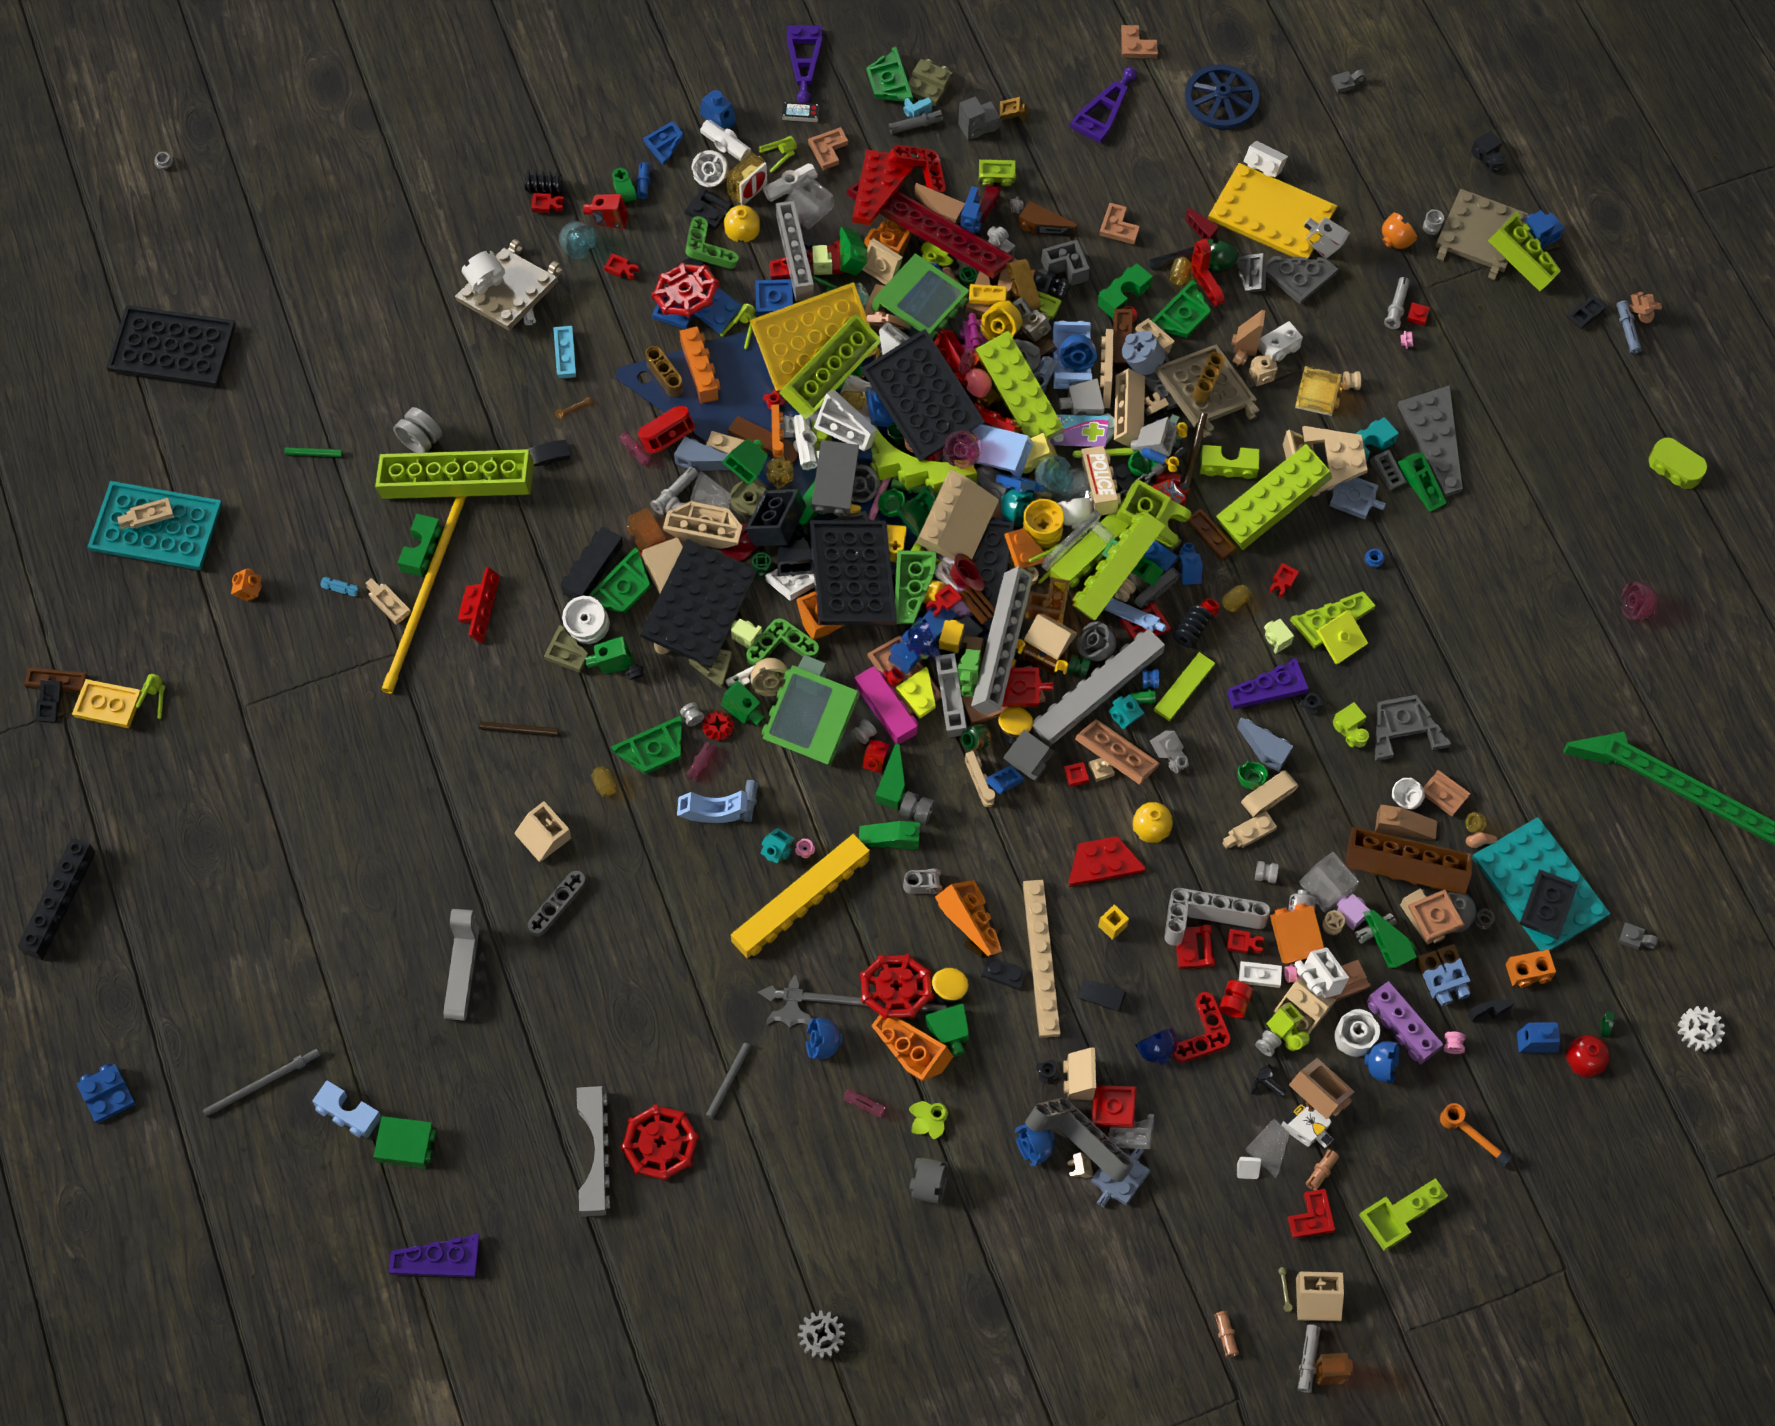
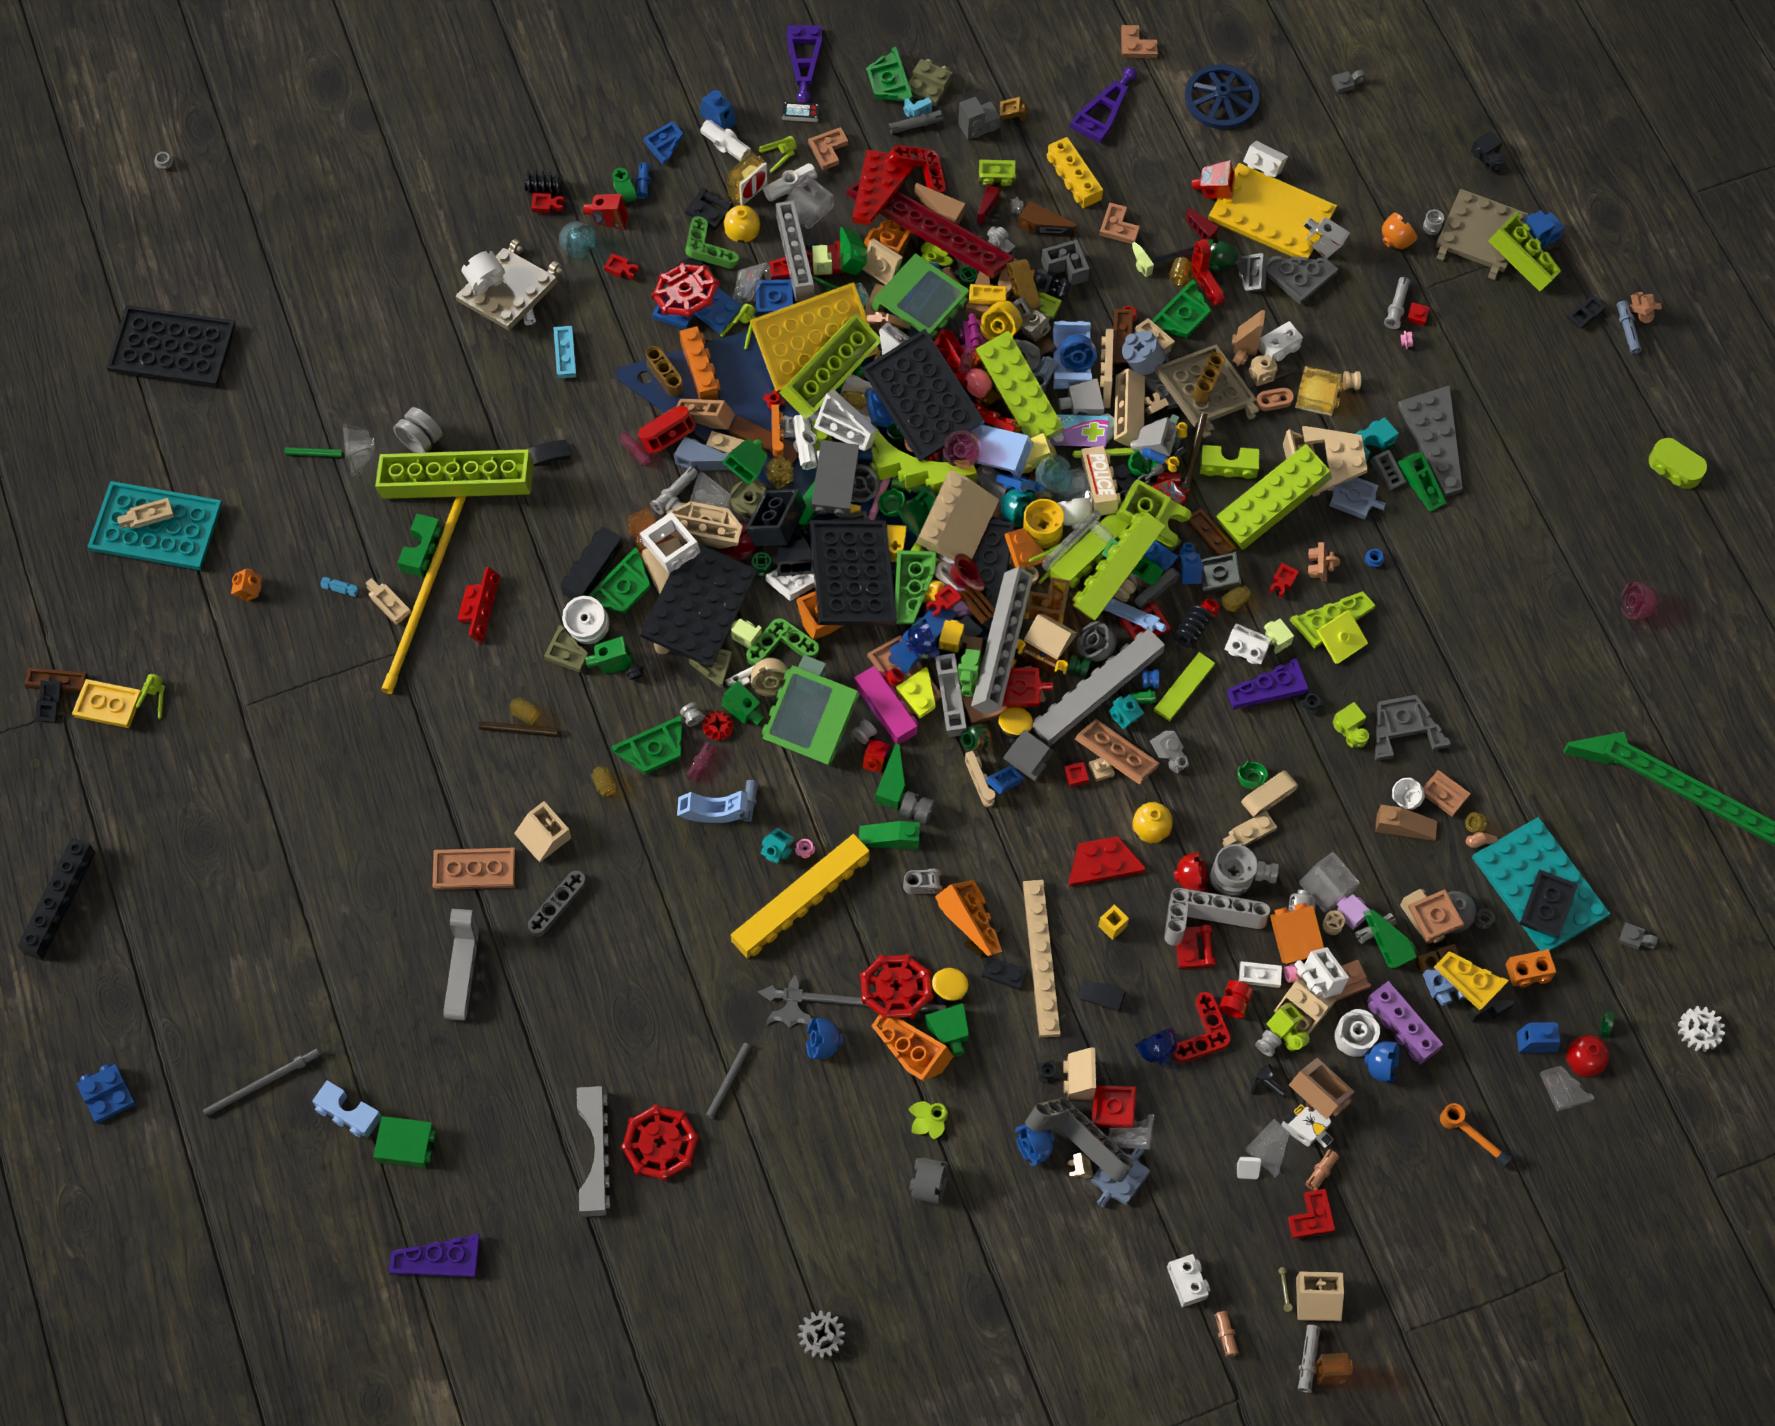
clear orange hinge [555,397,591,418] -> none
white cylinder [691,150,729,187] -> none
clear pink pin [843,1088,886,1119] -> none
blue plate [960,186,982,234] -> none
green arch [1098,263,1153,319] -> none
red plate [1227,929,1264,954] -> none
sand blue slope [1237,717,1293,772] -> none
reddish brown brick [1345,826,1472,894] -> none
lime plate [1359,1178,1448,1251] -> none
bright pink wheel [1444,1032,1466,1054] -> none
none -> clear slope [343,424,375,476]
none -> nougat tile [433,848,515,890]
none -> clear yellow brick [509,697,540,724]
none -> white window [640,512,700,573]
none -> medium nougat slope [676,399,735,429]
none -> clear wing [733,262,770,304]
none -> yellow brick [1047,137,1103,208]
none -> yellowish green plate [1132,242,1154,277]
none -> white brick [1167,1254,1210,1308]
none -> red cylinder [1174,852,1208,892]
none -> red torso [1192,160,1235,199]
none -> pearl dark grey plate [1201,552,1242,594]
none -> light grey wheel [1210,844,1258,897]
none -> white brick [1225,624,1272,664]
none -> nougat plate [1256,388,1294,411]
none -> nougat hips [1308,542,1340,582]
none -> yellow wing [1434,951,1509,1010]
none -> clear wing [1540,1066,1594,1112]

